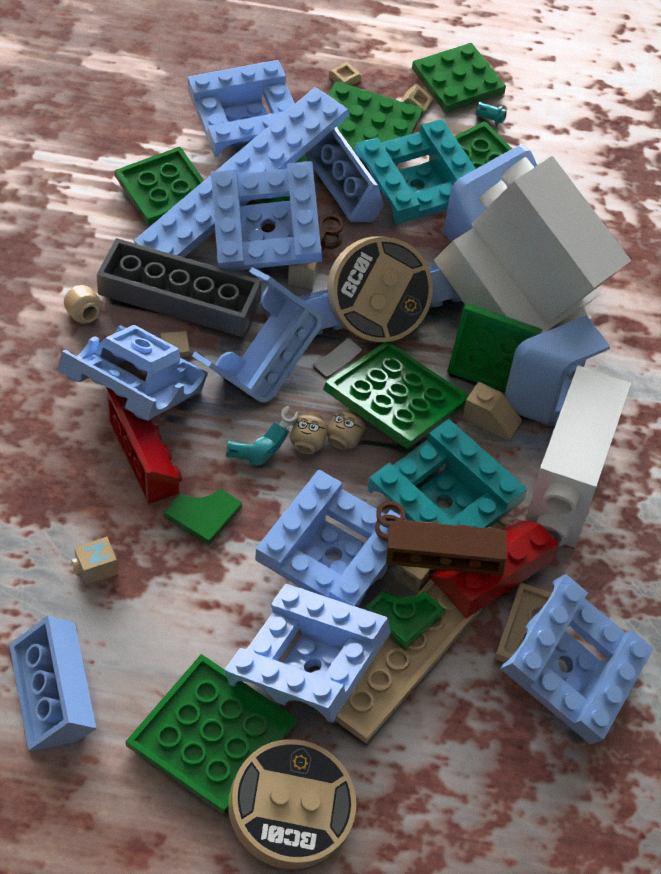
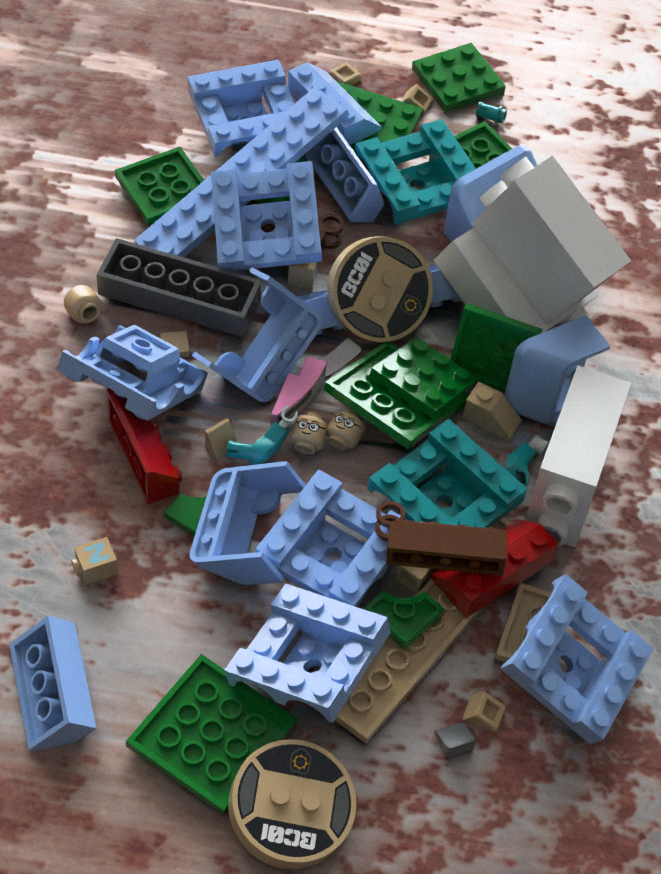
none -> light blue windscreen [190,461,306,585]
none -> tan slope [205,418,237,459]
none -> bright pink slope [271,356,327,426]
none -> light blue slope [287,62,381,146]
none -> green plate [369,337,479,419]
none -> dark grey slope [435,722,476,758]
none -> tan slope [462,691,506,732]
none -> teal arm [505,435,548,487]

